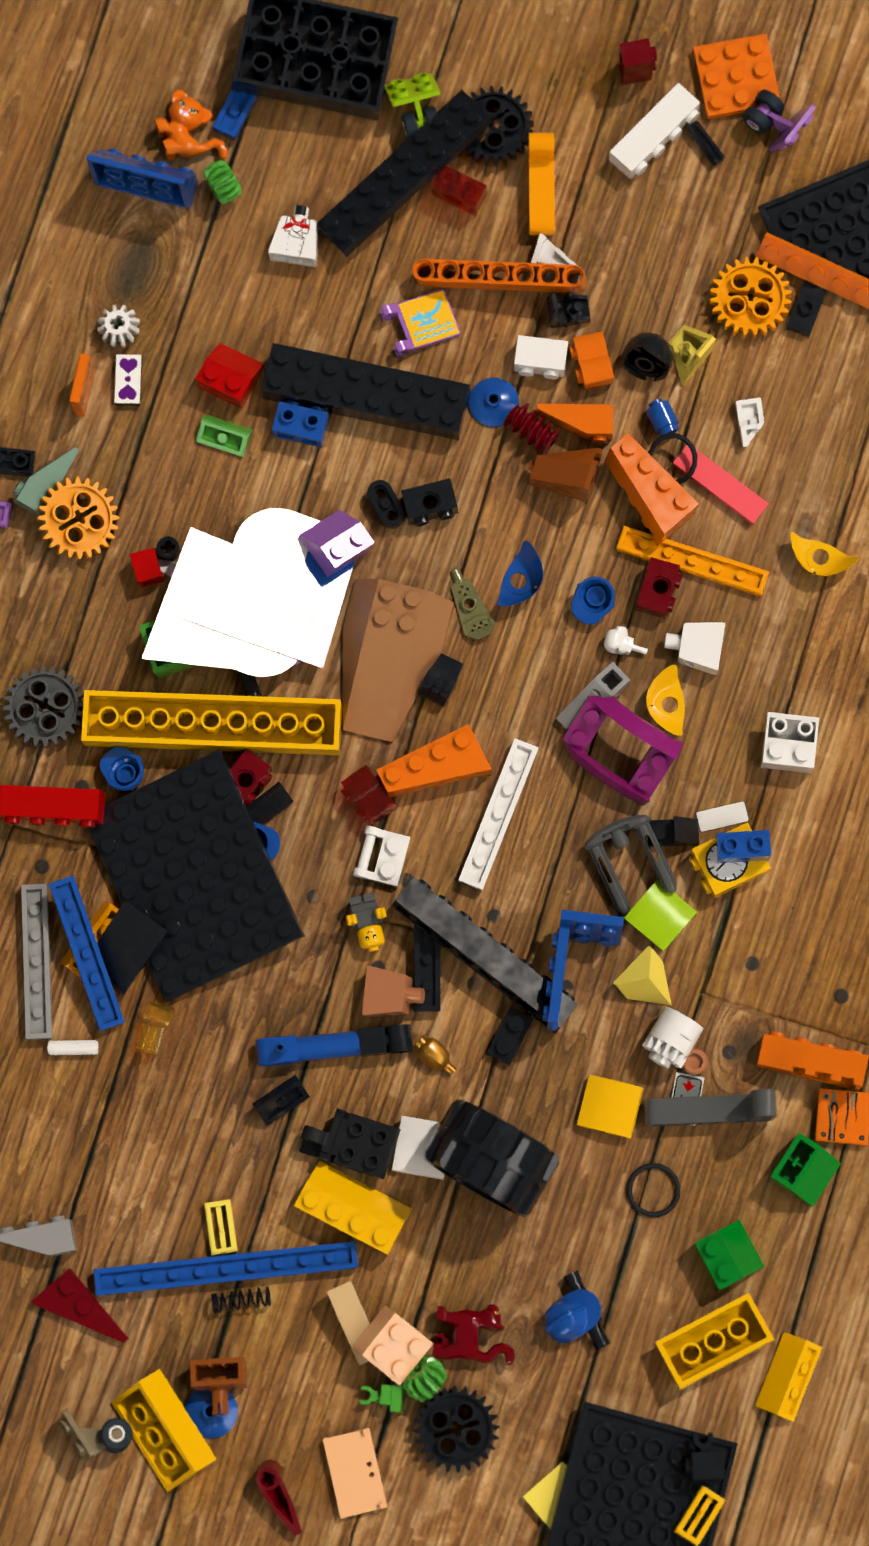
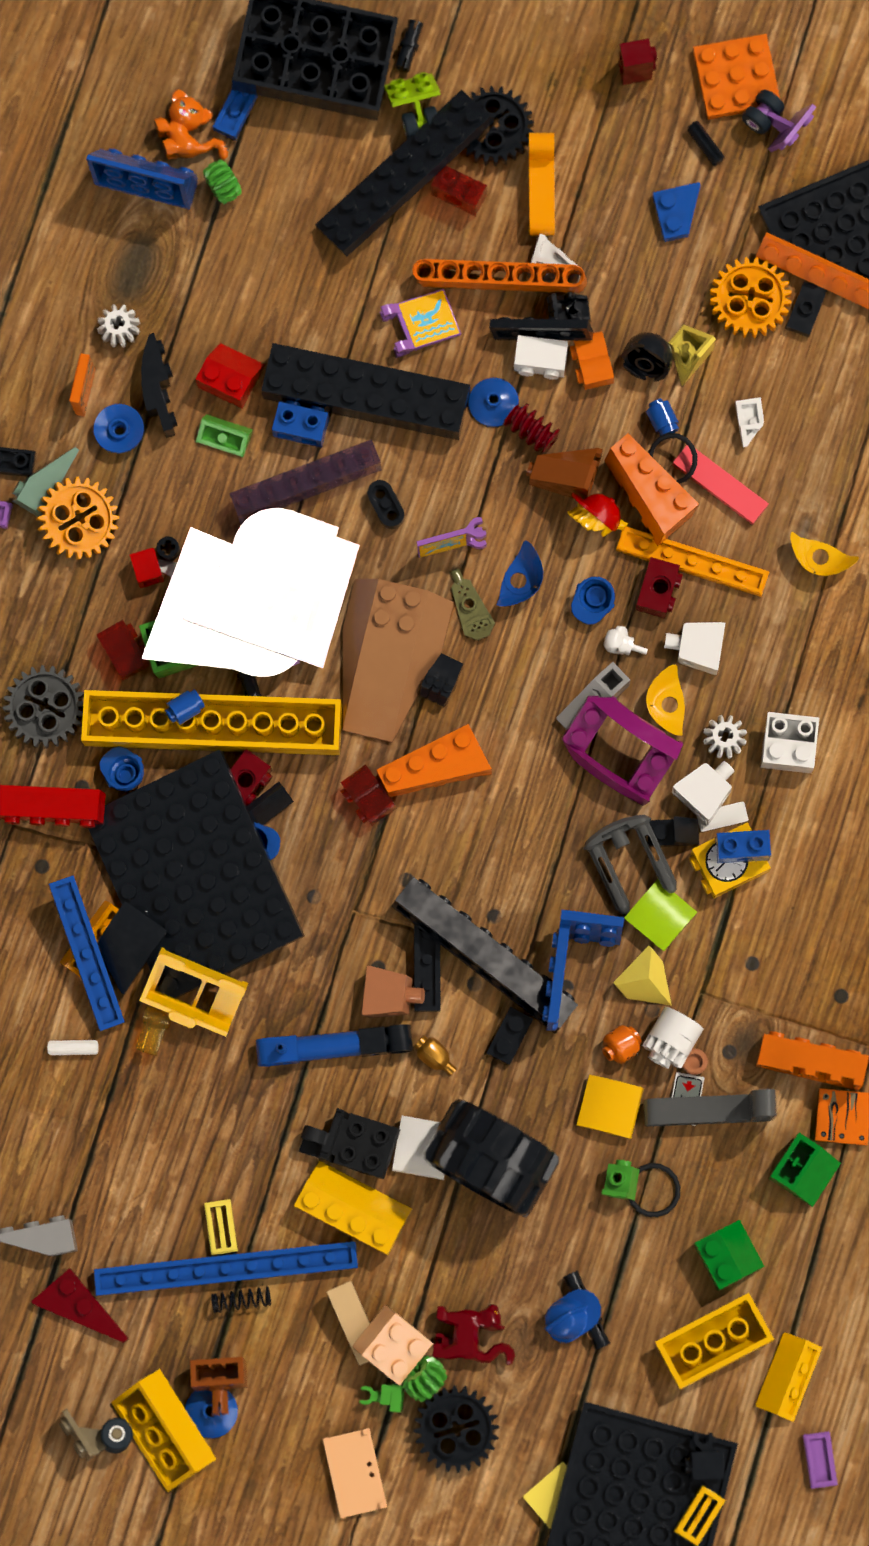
light grey plate [21,884,53,1040] -> none
tile [115,355,142,406] -> none
black plate [252,1075,310,1126] -> none
dark red piece [256,1459,302,1536] -> none
white torso [269,205,317,267] -> none
medium lavender slope [299,510,375,577] -> none
piece [346,893,387,952] -> none
white plate [353,826,411,888] -> none
black brick [401,478,458,527] -> none
white plate [458,739,539,891] -> none
orange slope [537,403,613,444] -> none
white brick [609,83,700,180] -> none
none -> blue dish [94,404,144,453]
none -> clear red brick [97,620,149,681]
none -> yellow piece [139,947,248,1037]
none -> black slope [141,333,178,438]
none -> blue brick [165,689,205,725]
none -> clear purple brick [229,439,382,524]
none -> black pin [395,19,424,72]
none -> flag [416,517,487,558]
none -> black plate [489,317,593,341]
none -> hair [567,492,628,537]
none -> orange head [602,1025,642,1064]
none -> bright green brick [602,1160,640,1201]
none -> blue wing [652,182,700,242]
none -> white torso [672,761,735,825]
none -> white gear [703,715,747,759]
none -> medium lavender tile [803,1431,838,1489]

